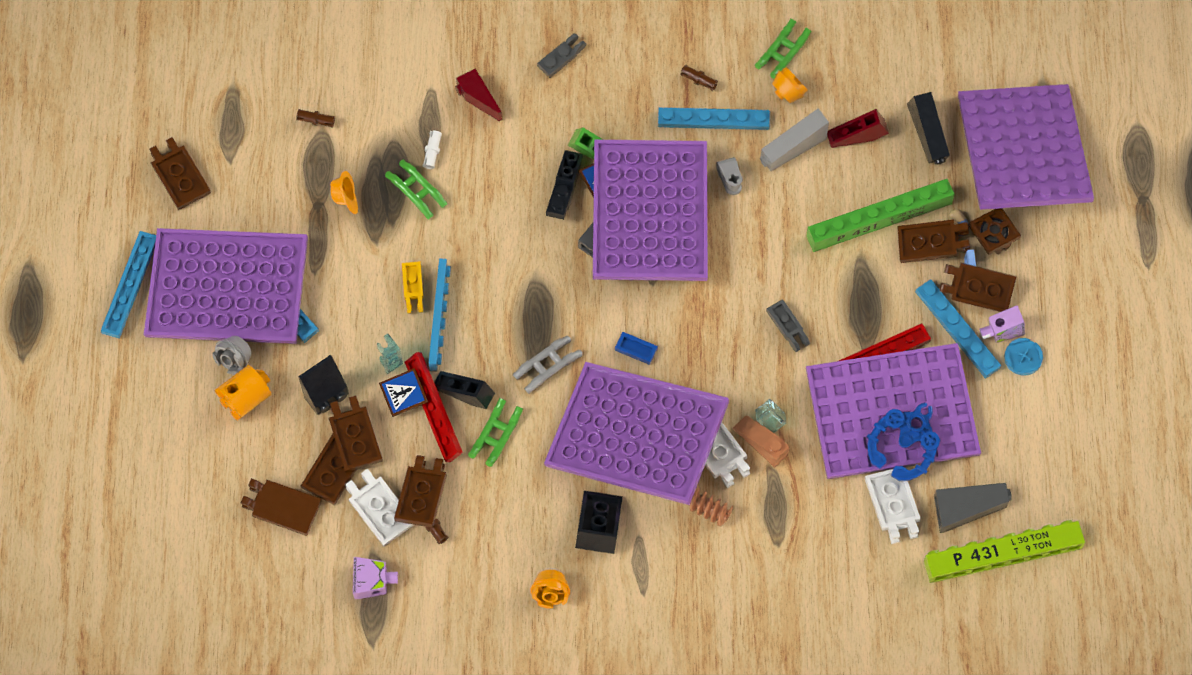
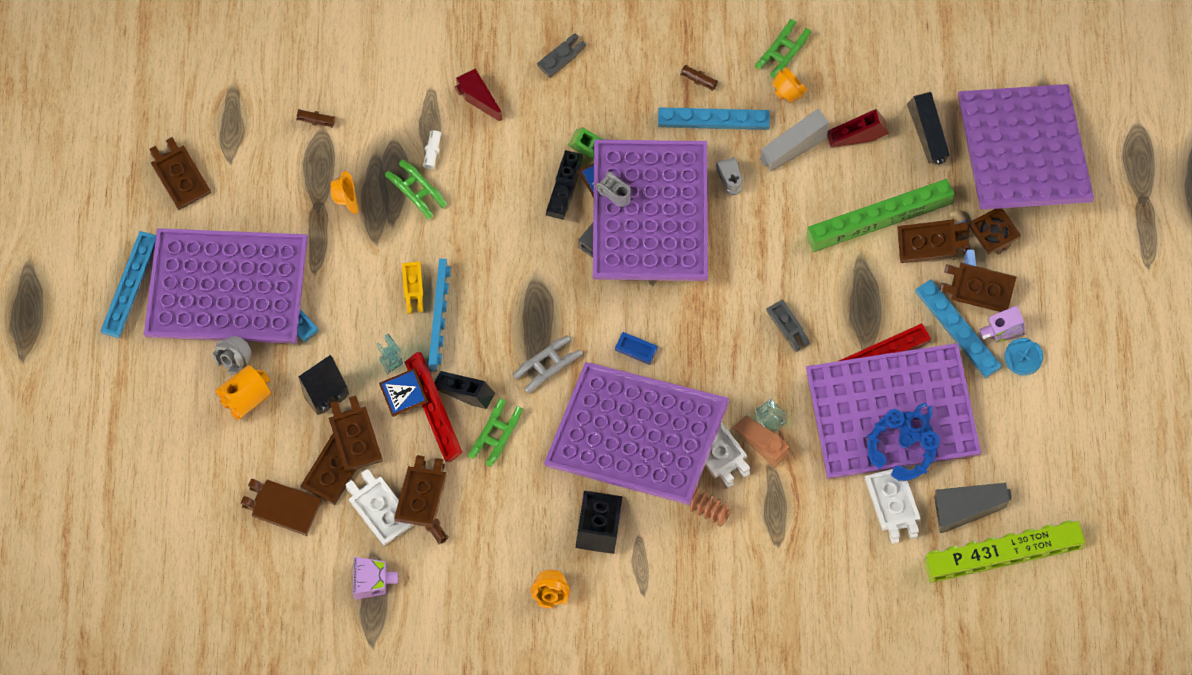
none -> light grey piece [595,172,631,207]

